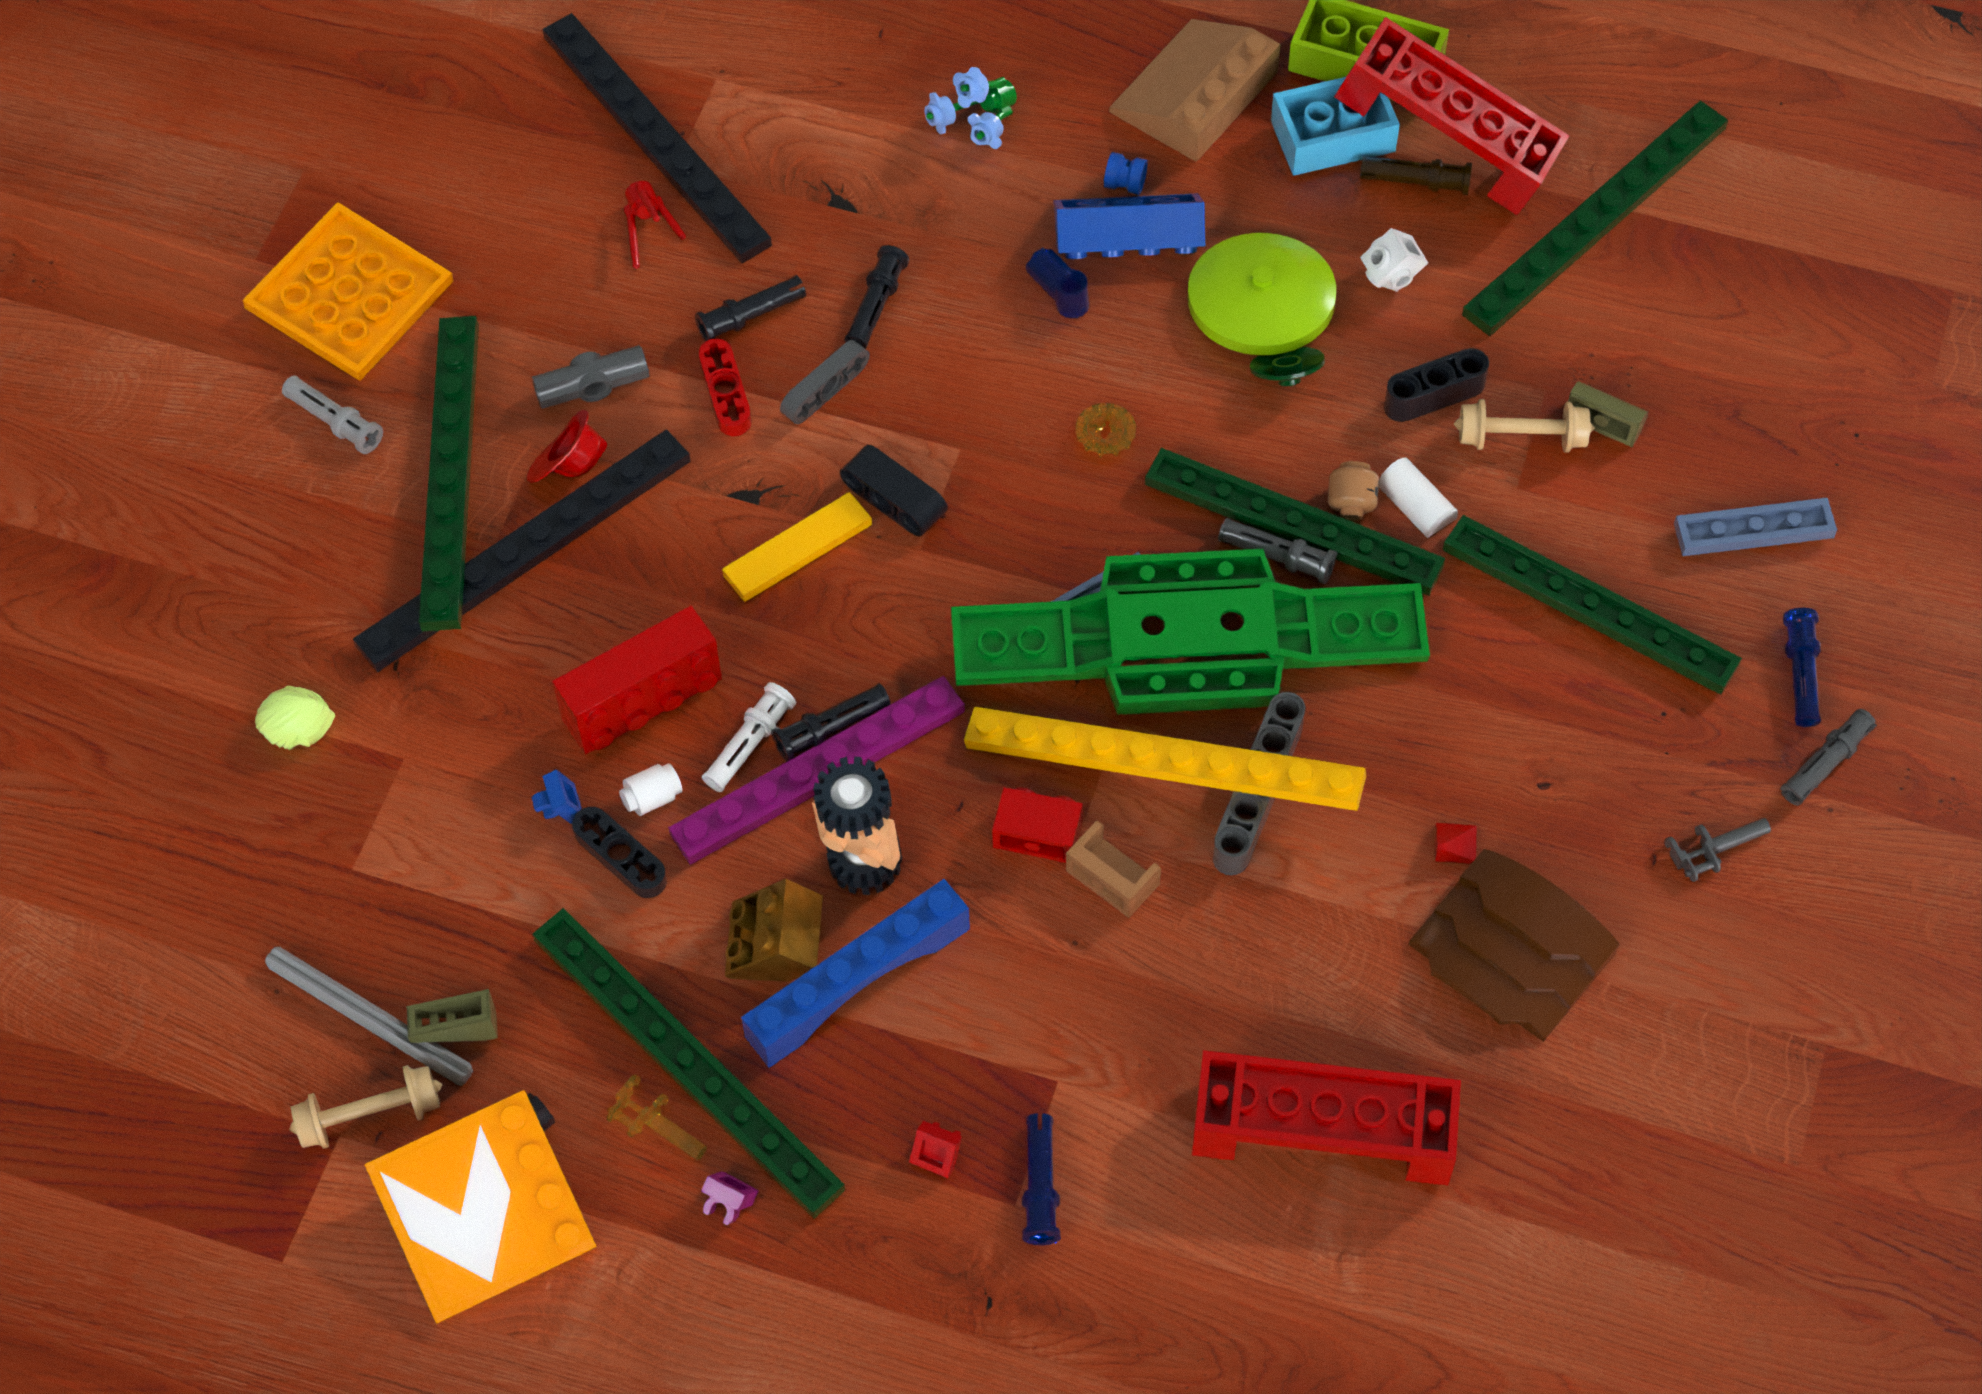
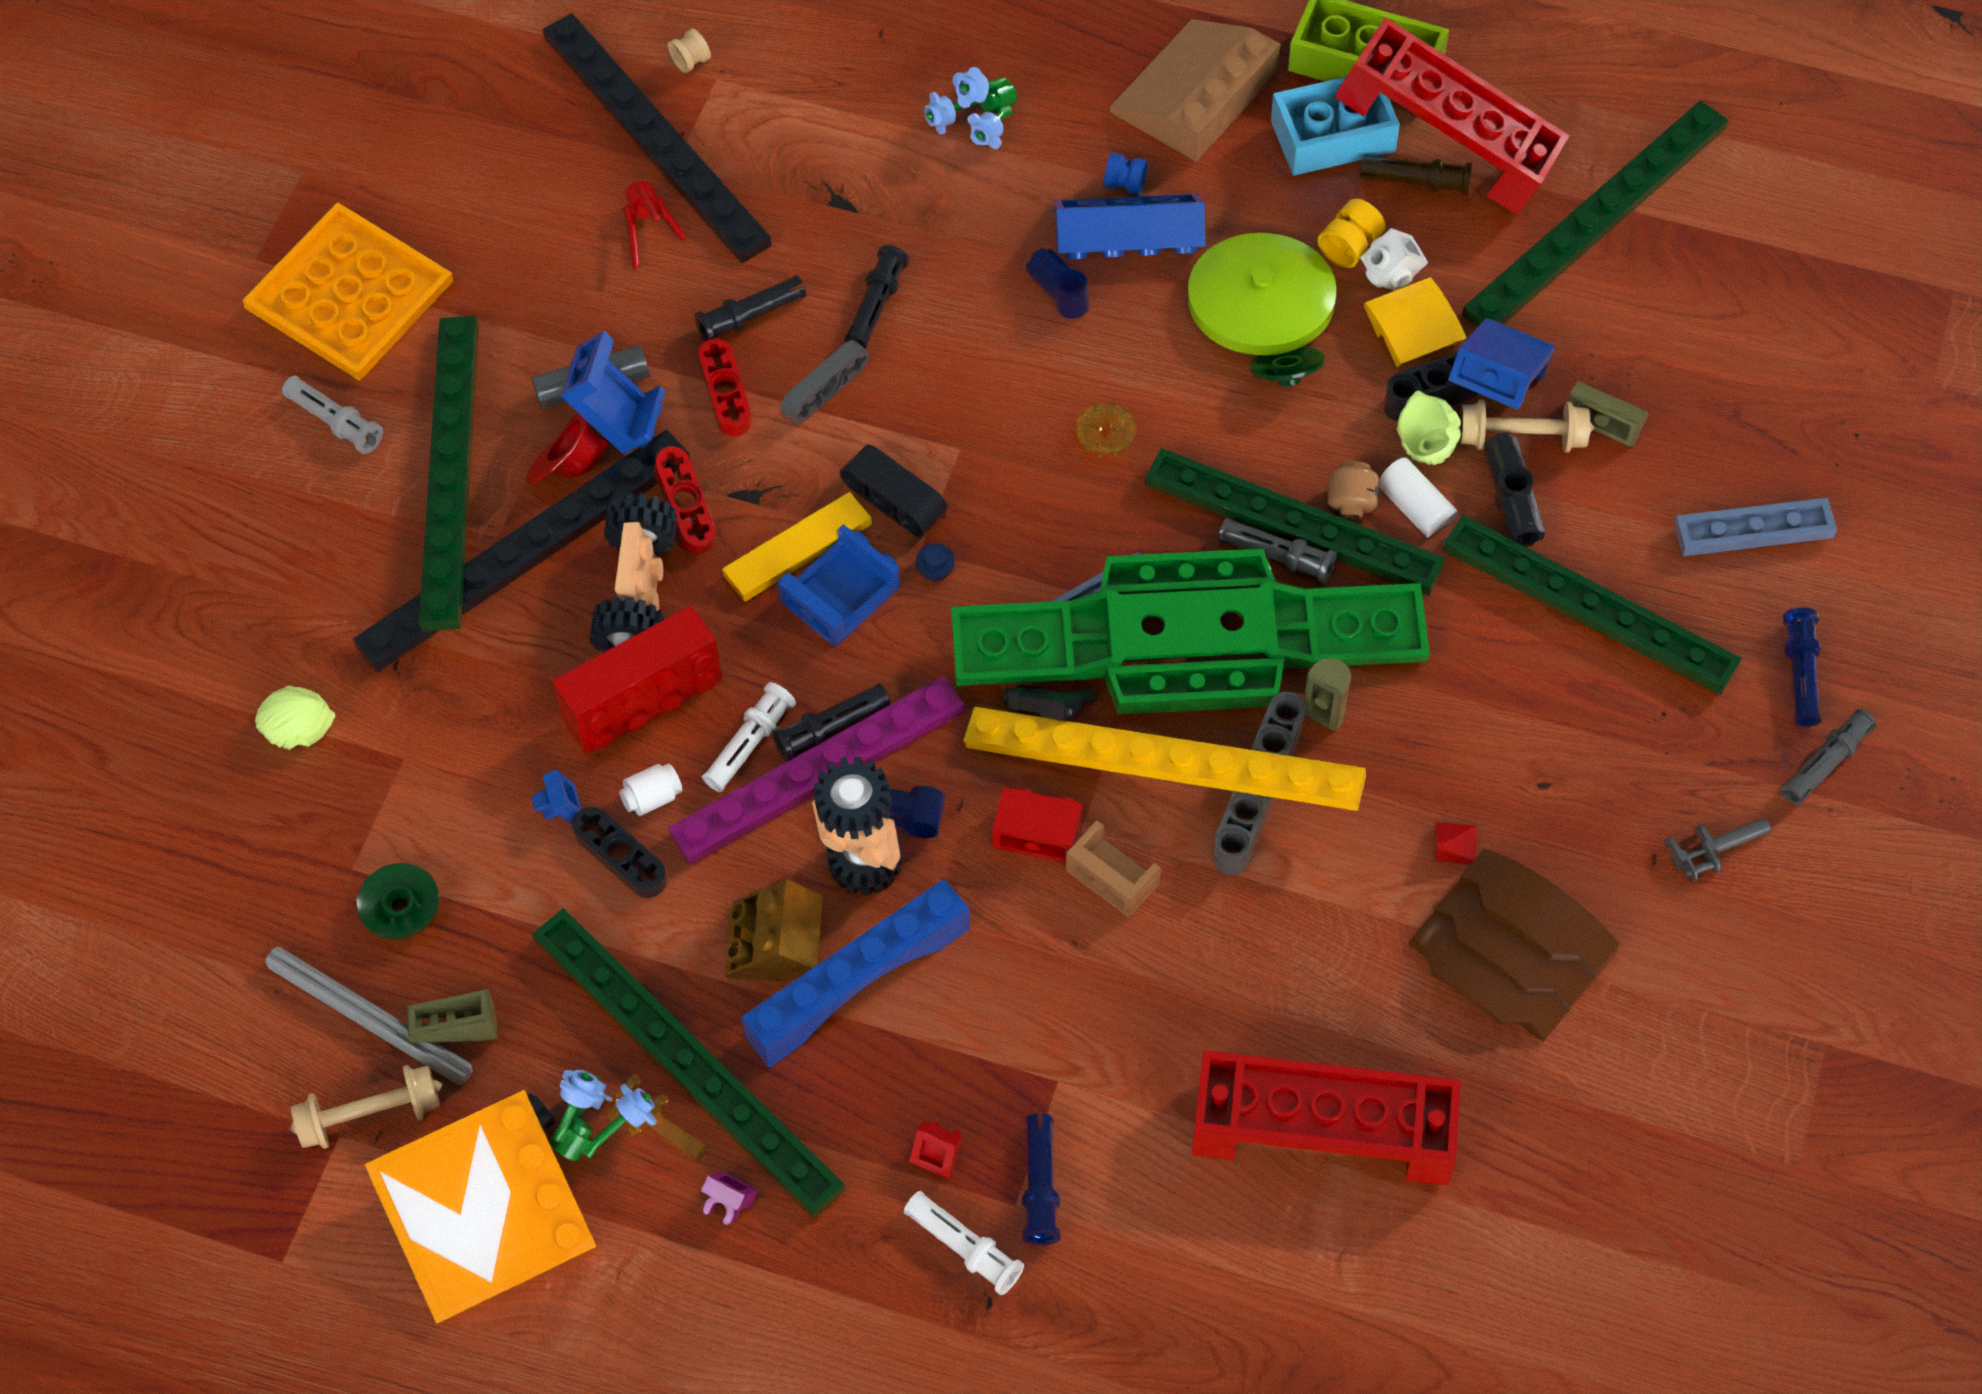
none -> dark green dish [357,863,440,939]
none -> plant [549,1070,657,1161]
none -> blue panel [561,331,665,454]
none -> black plate [590,493,677,653]
none -> red beam [654,446,716,553]
none -> tan wheel [667,28,711,73]
none -> blue panel [777,525,900,647]
none -> clear blue piece [889,786,946,839]
none -> white pin [904,1191,1024,1295]
none -> dark blue plate [916,544,955,581]
none -> black piece [1003,684,1096,721]
none -> olive brick [1304,658,1351,731]
none -> yellow wheel [1318,198,1385,269]
none -> yellow slope [1363,277,1467,368]
none -> yellowish green hair [1396,391,1461,465]
none -> blue panel [1448,318,1555,410]
none -> black piece [1484,432,1545,547]

